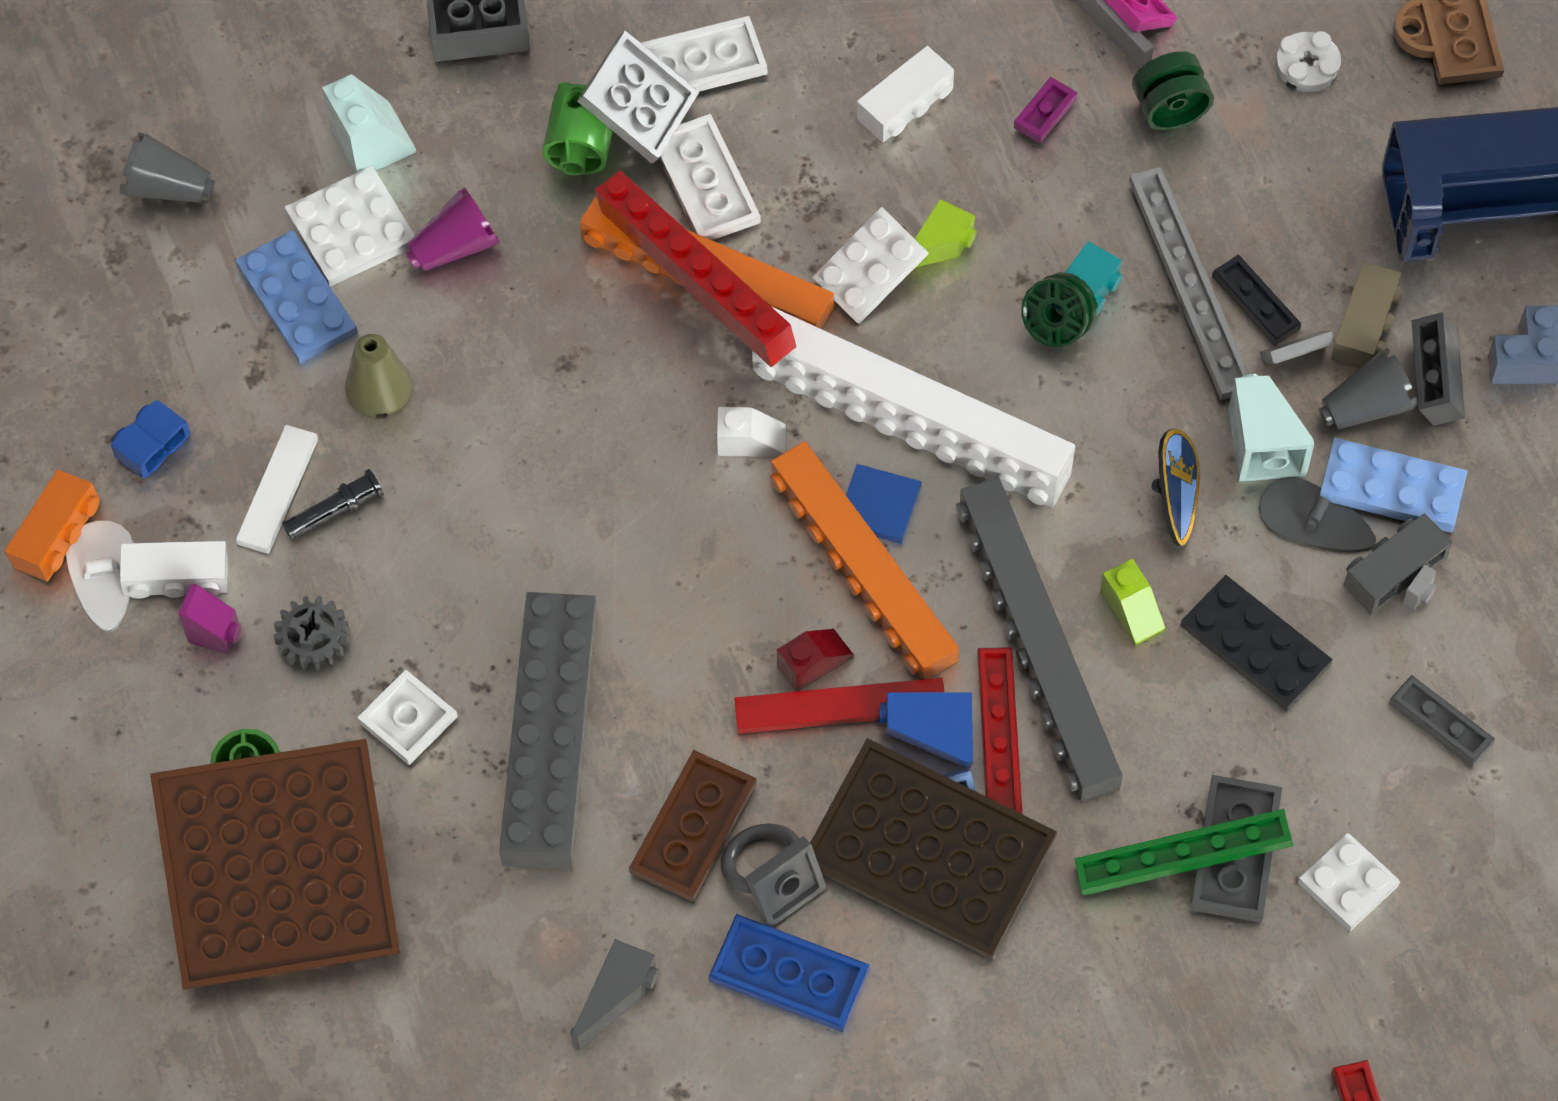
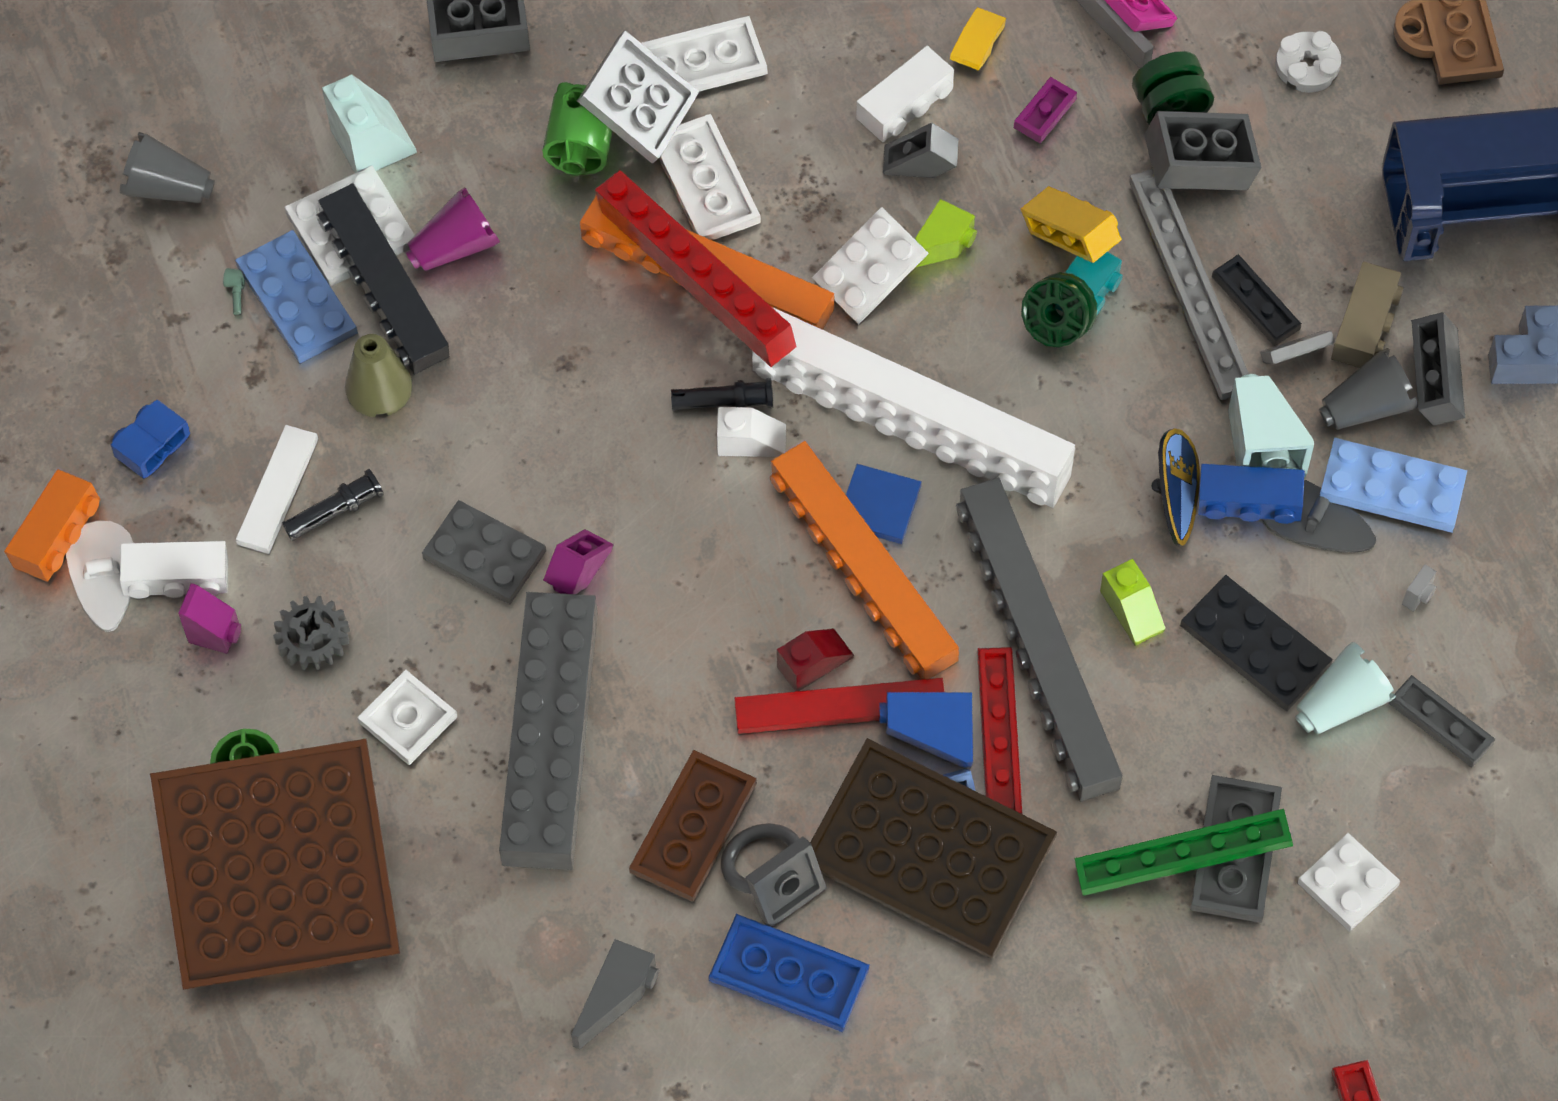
dark grey brick [1343,513,1452,614] -> none
none -> sand green hand [223,268,245,315]
none -> black brick [316,183,450,375]
none -> dark grey plate [422,500,546,605]
none -> magenta slope [543,529,614,594]
none -> black pin [671,378,773,411]
none -> dark grey slope [883,123,959,178]
none -> yellow slope [950,7,1006,70]
none -> yellow brick [1020,186,1122,263]
none -> dark grey brick [1144,111,1262,190]
none -> blue brick [1198,464,1305,524]
none -> light aqua cone [1295,642,1396,734]

